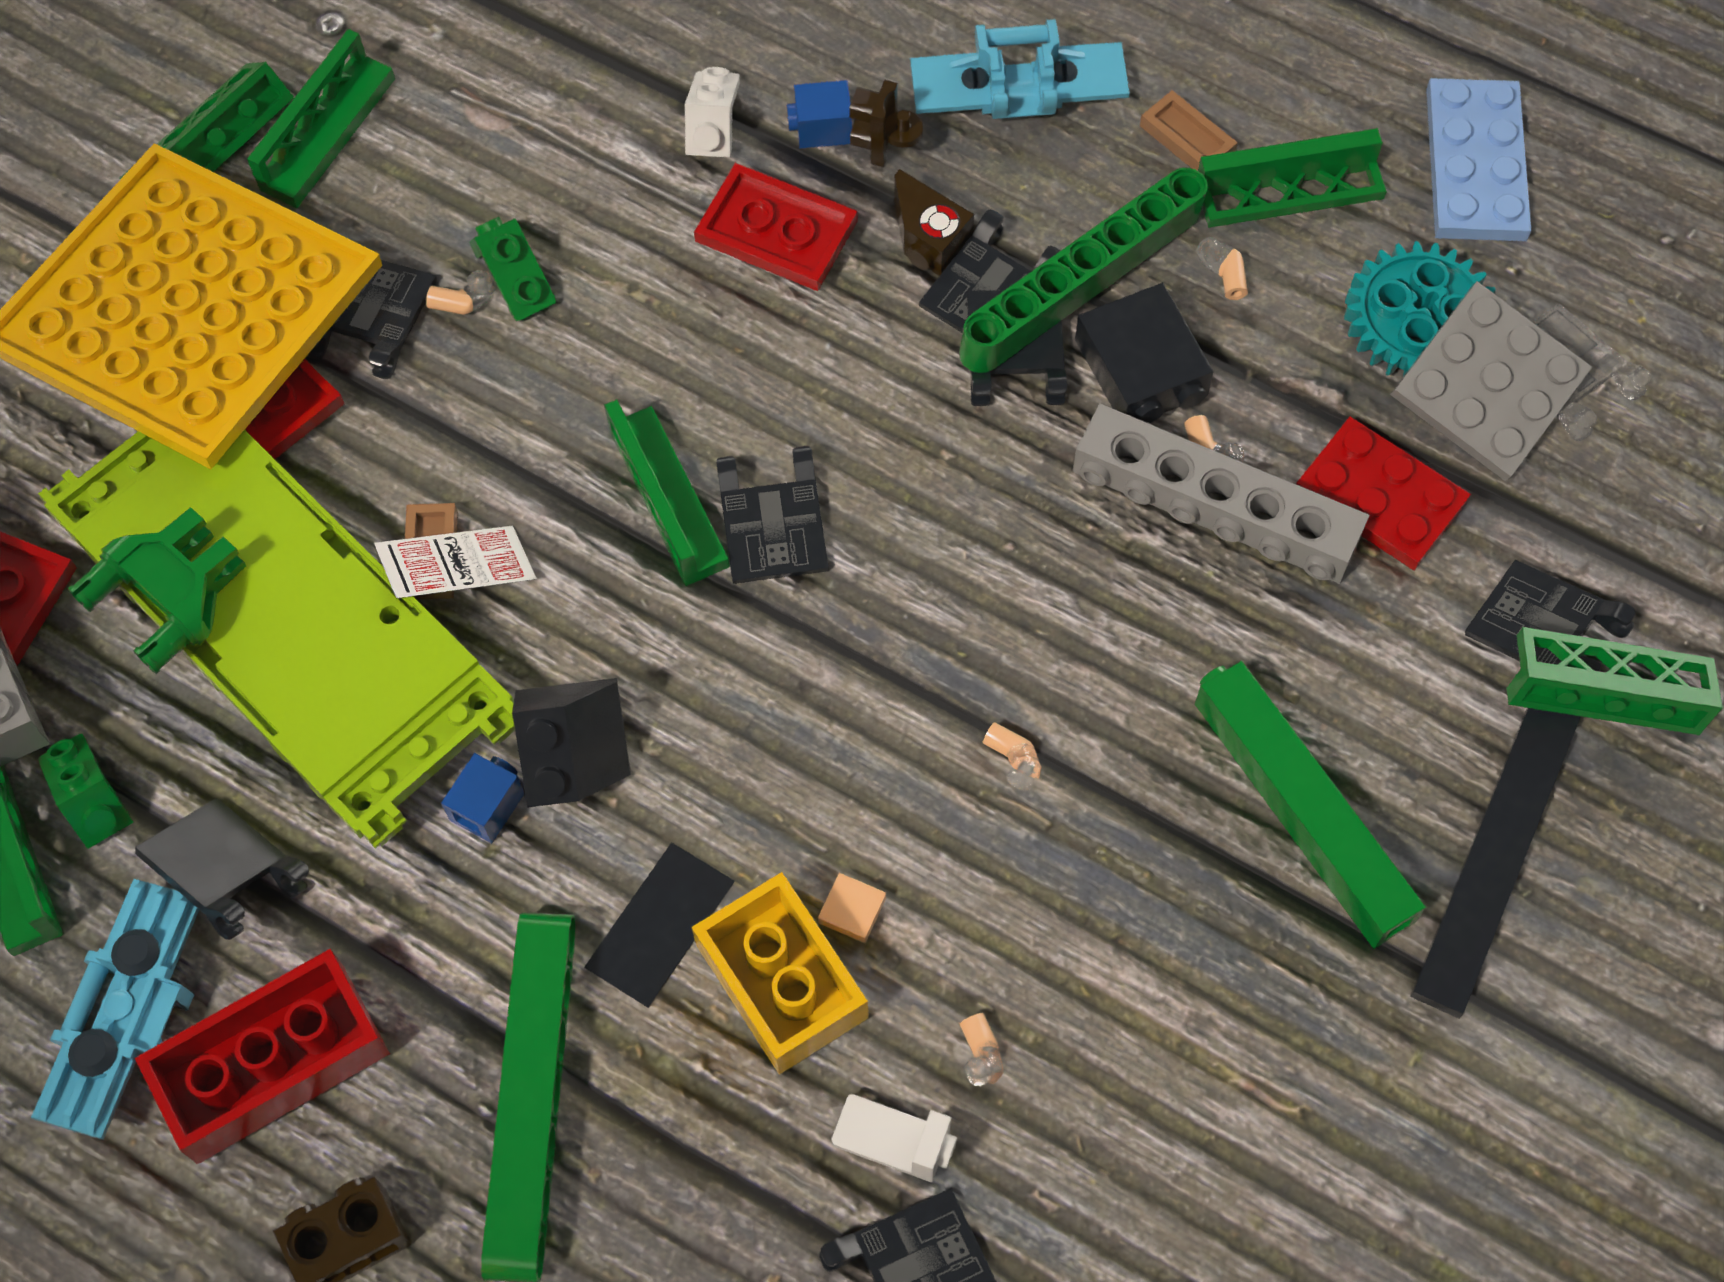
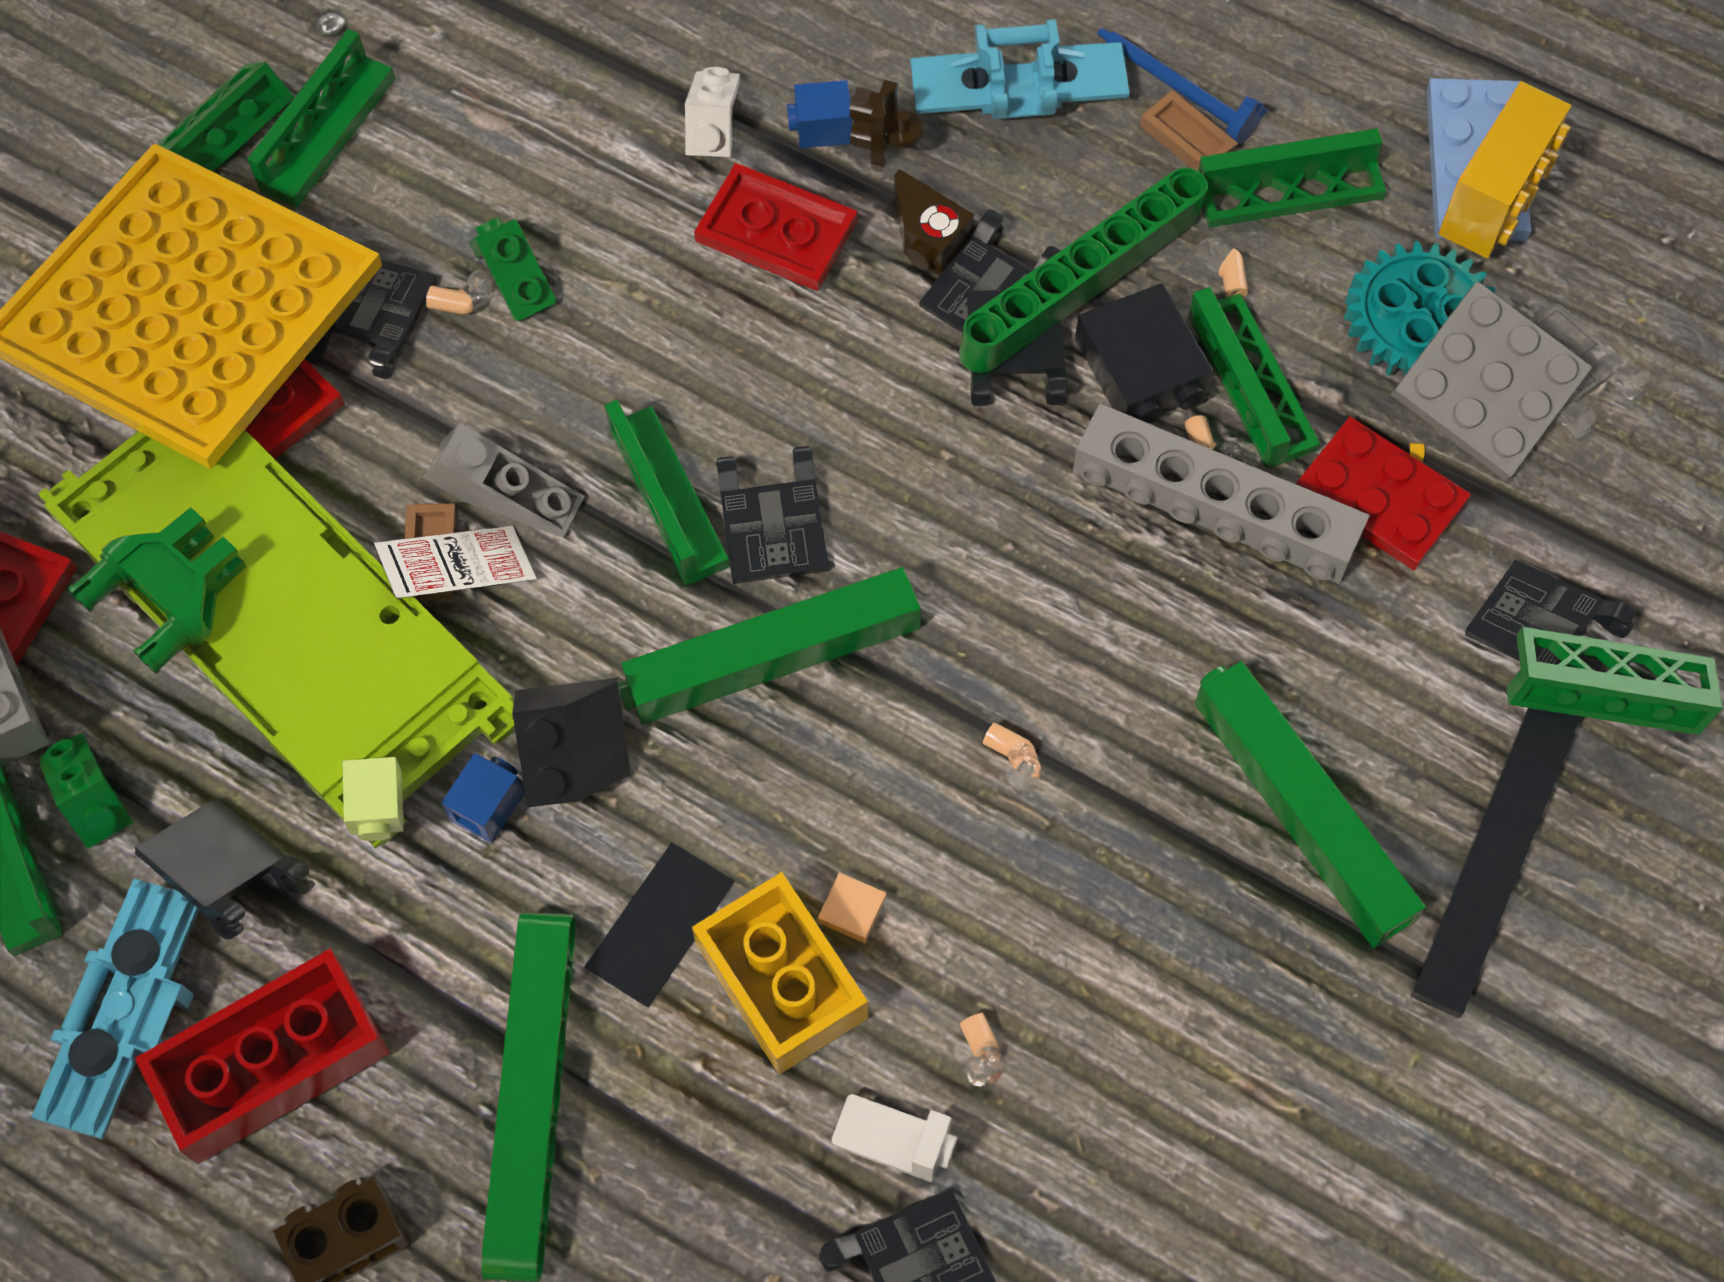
none -> yellowish green brick [343,757,404,841]
none -> light grey slope [423,422,585,538]
none -> green brick [618,567,921,725]
none -> blue piece [1097,28,1267,144]
none -> green fence [1188,287,1320,469]
none -> yellow piece [1409,443,1425,463]
none -> yellow brick [1438,81,1572,259]

